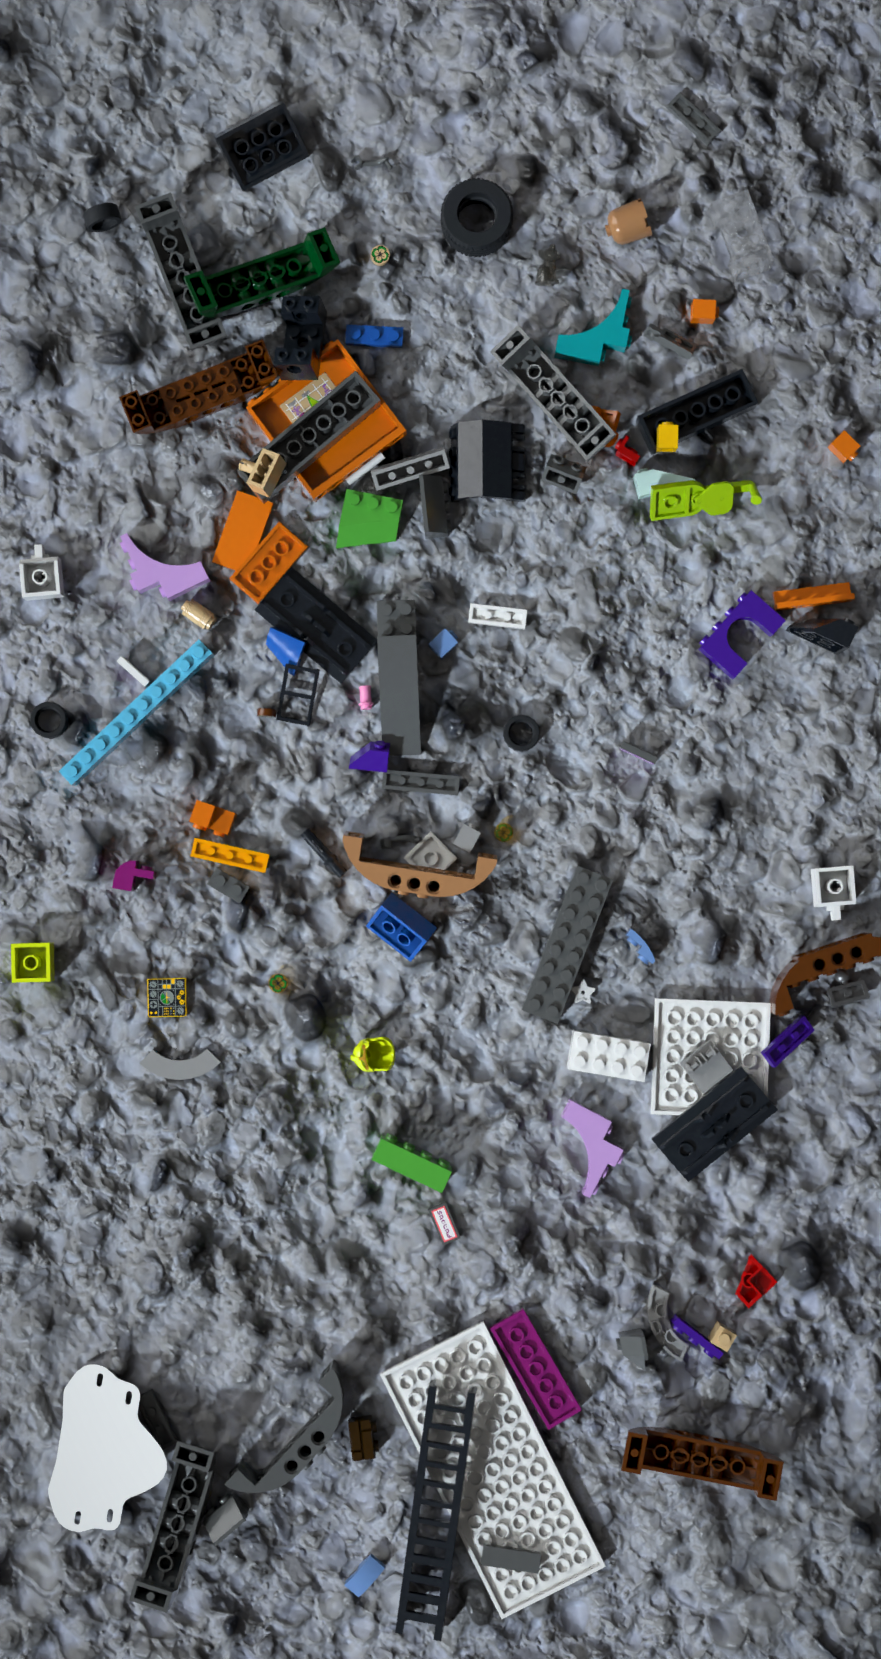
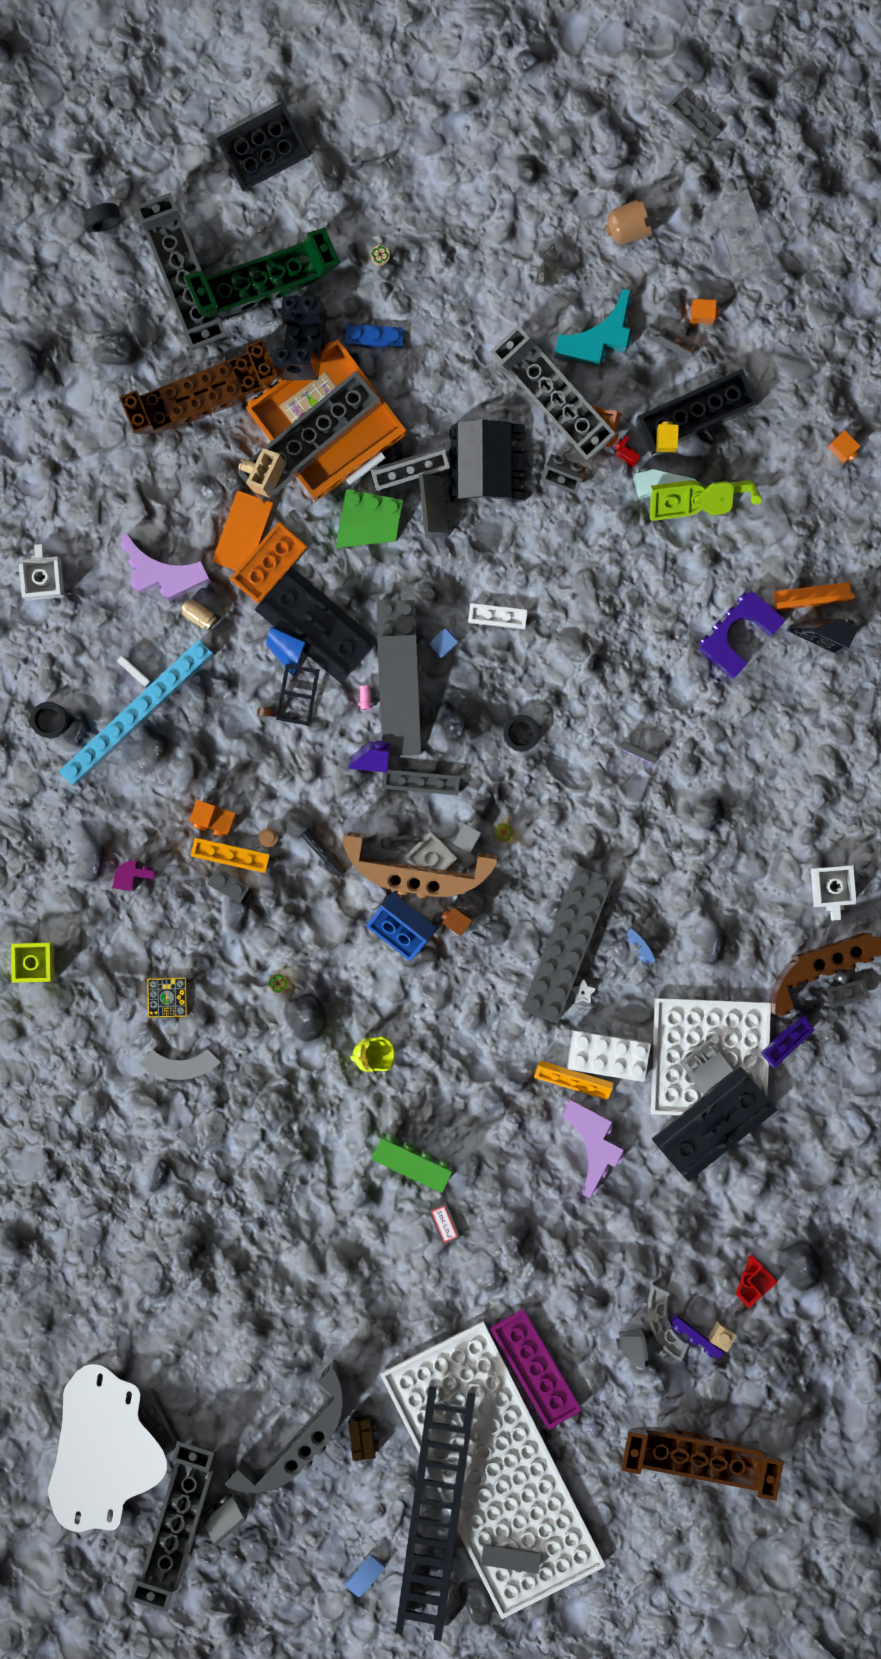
black tyre [441,178,513,257] -> none
none -> medium nougat plate [259,828,278,847]
none -> dark orange brick [441,907,472,936]
none -> light orange plate [534,1060,614,1100]

